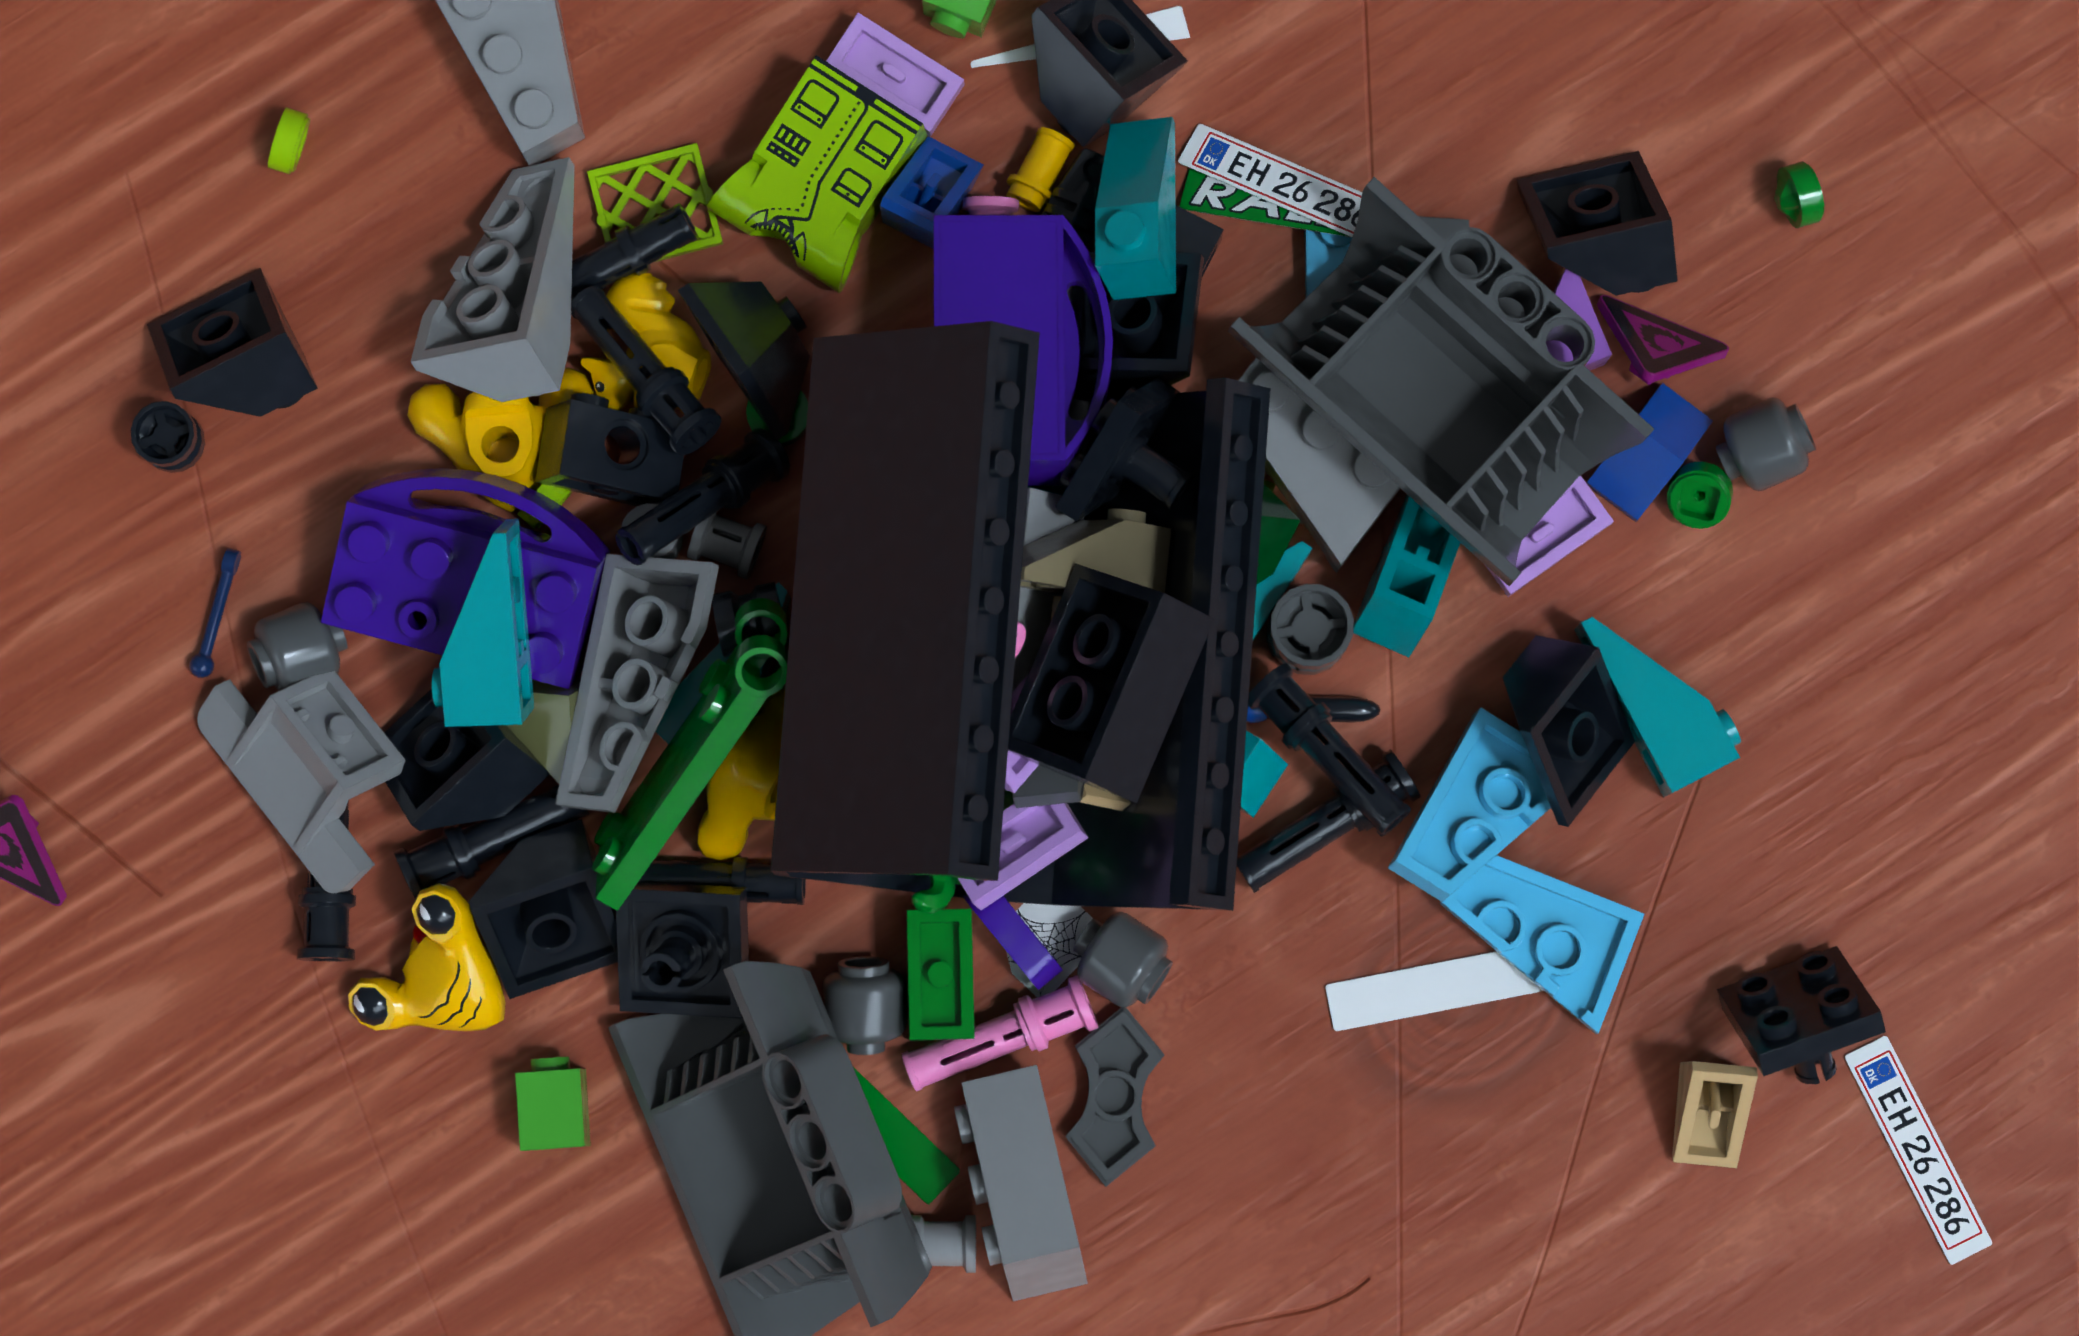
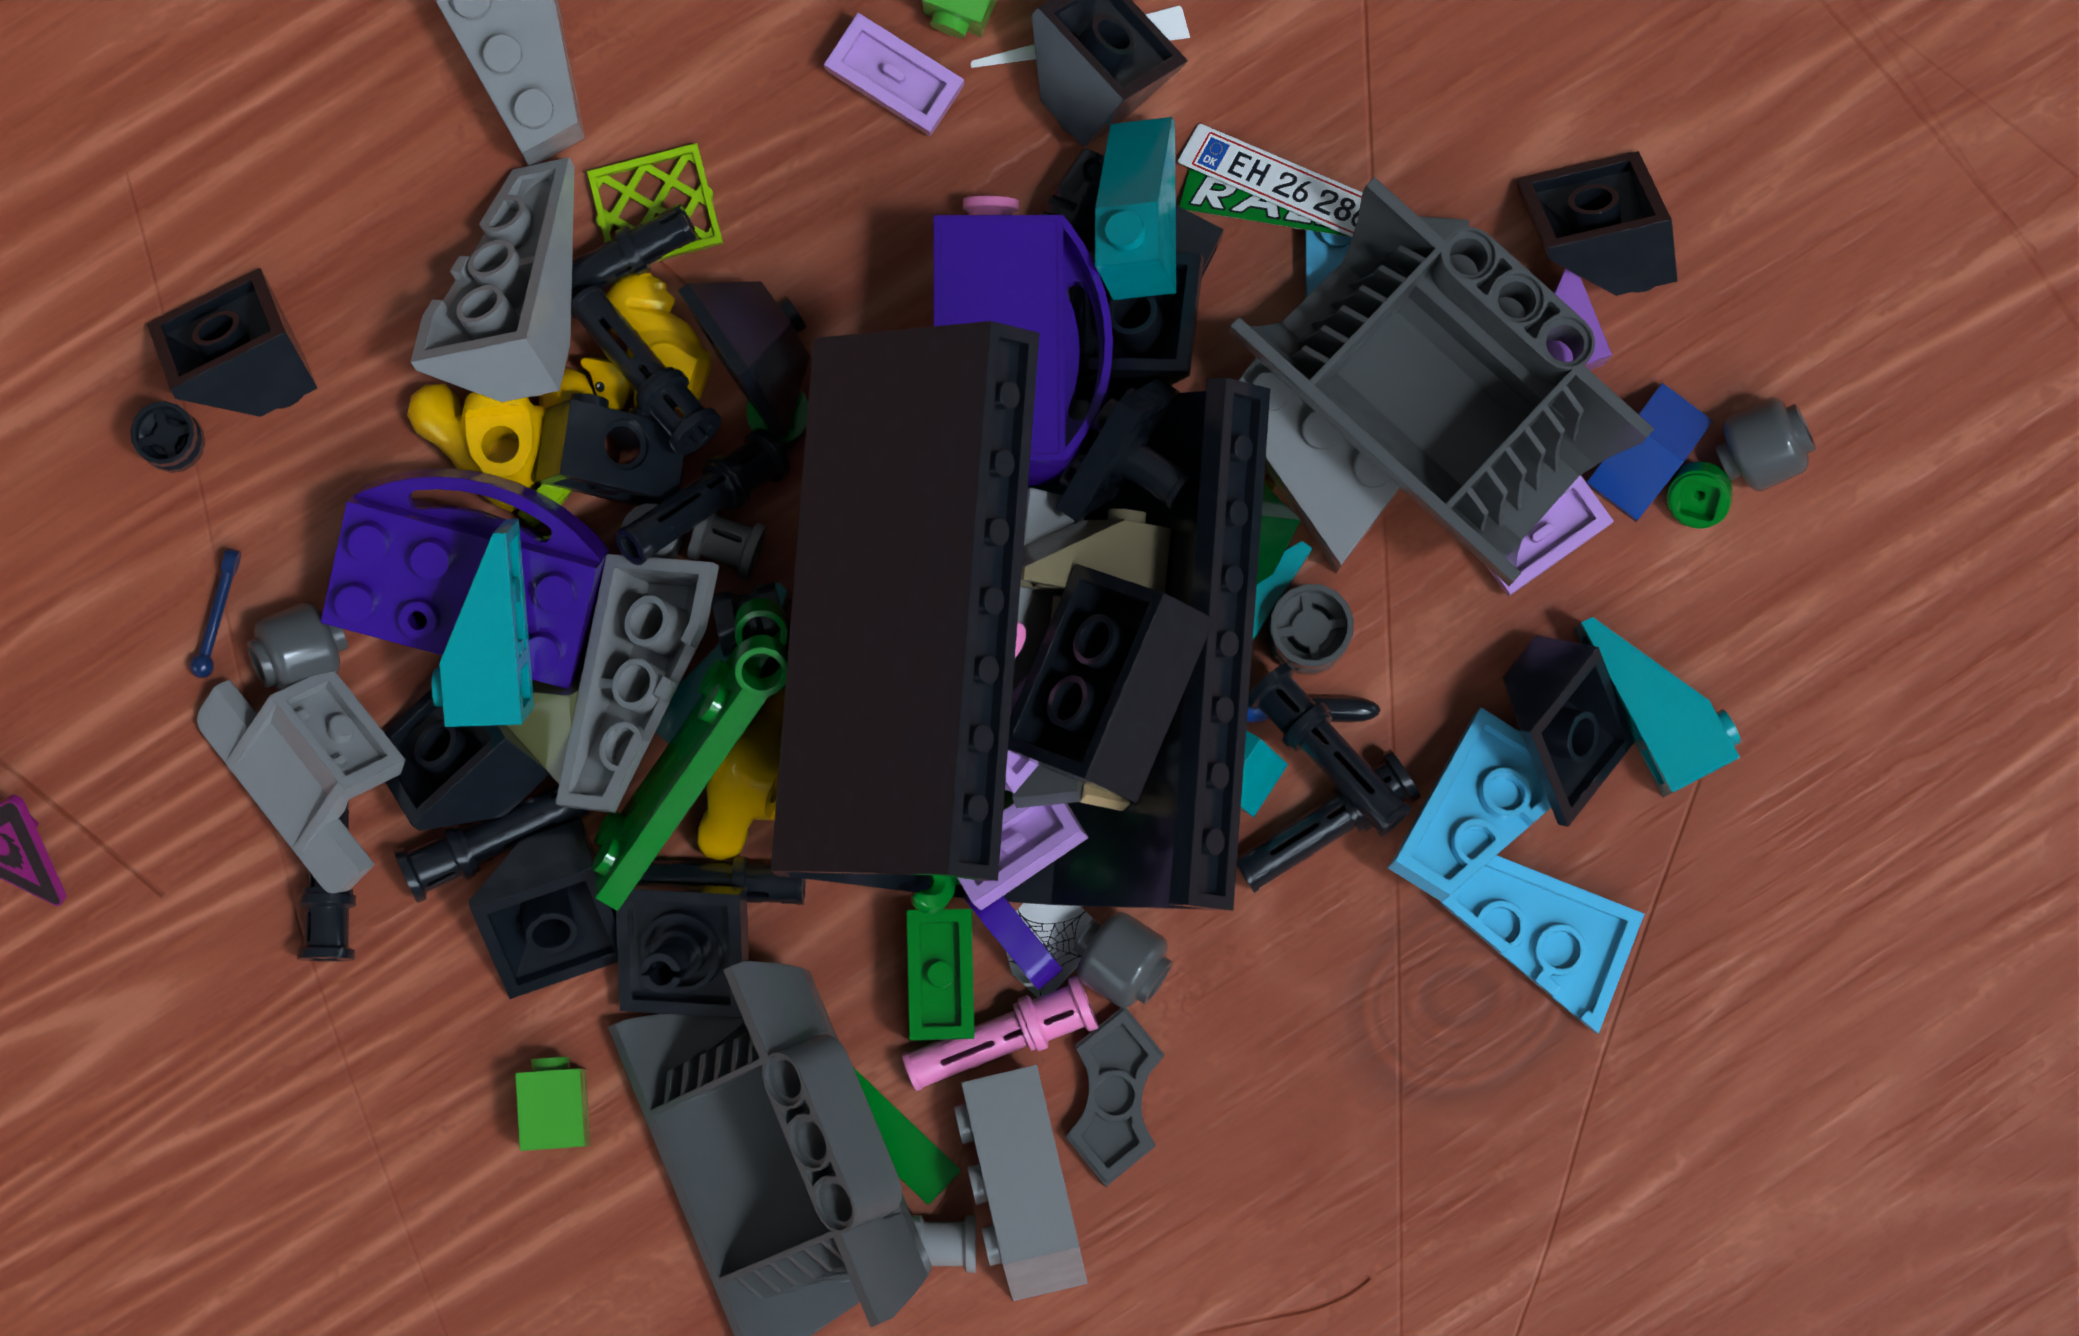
lime tile [268,107,310,175] -> none
yellow head [348,883,506,1031] -> none
lime piece [707,55,928,293] -> none
dark grey head [822,956,907,1055] -> none
blue slope [880,136,984,249] -> none
yellow pin [1006,127,1075,212] -> none
white sticker [1325,951,1543,1031] -> none
teal slope [1353,495,1460,657] -> none
piece [1597,295,1729,385] -> none
tan slope [1672,1061,1758,1168] -> none
black plate [1717,946,1886,1084] -> none
green tile [1774,161,1824,228] -> none
white sticker [1845,1036,1992,1265] -> none

